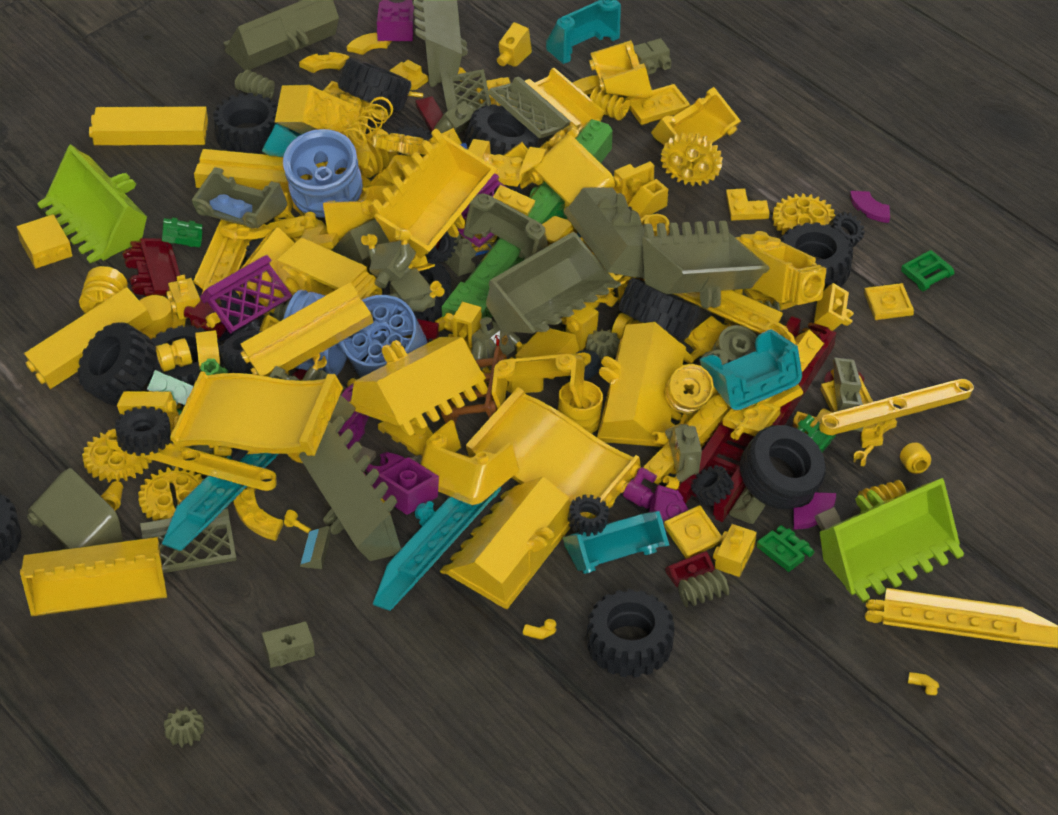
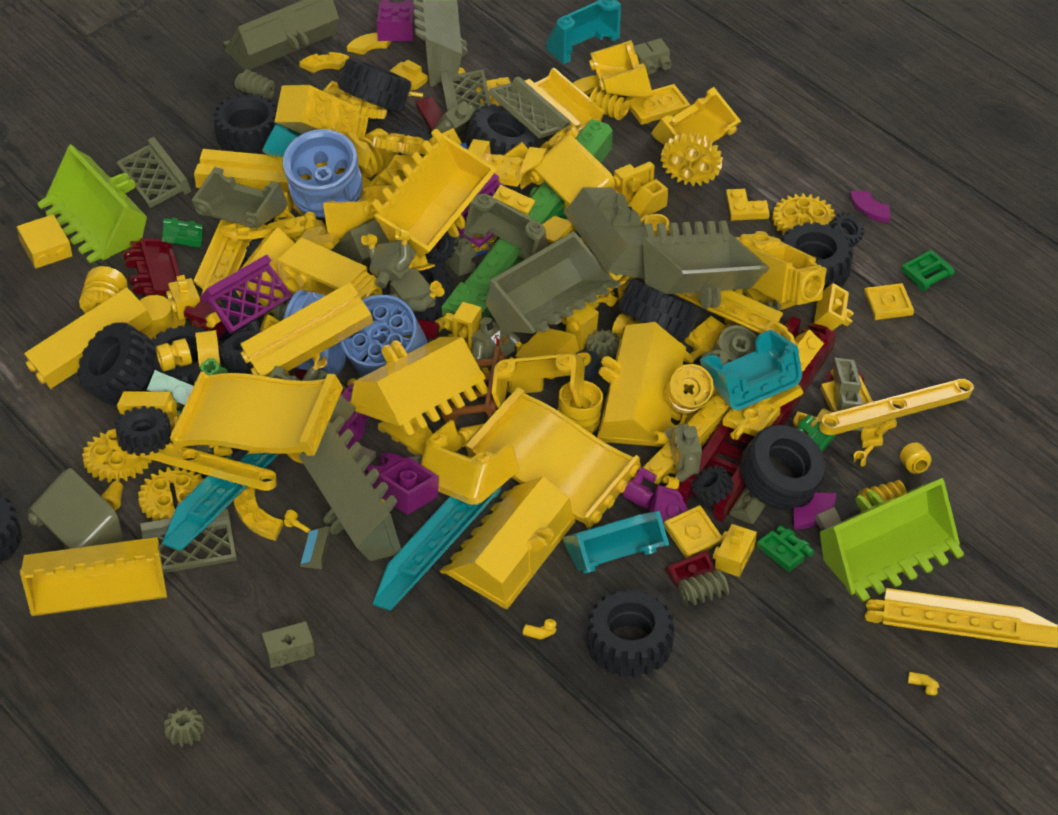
yellow brick [89,107,208,145] -> none
medium blue plate [210,194,252,218] -> none
yellow piece [343,97,393,152] -> none
teal plate [415,501,435,526] -> none
yellow torso [497,22,532,67] -> none
black tyre [567,494,609,536] -> none
none -> olive fence [117,137,192,208]
none -> yellow cone [457,423,484,447]

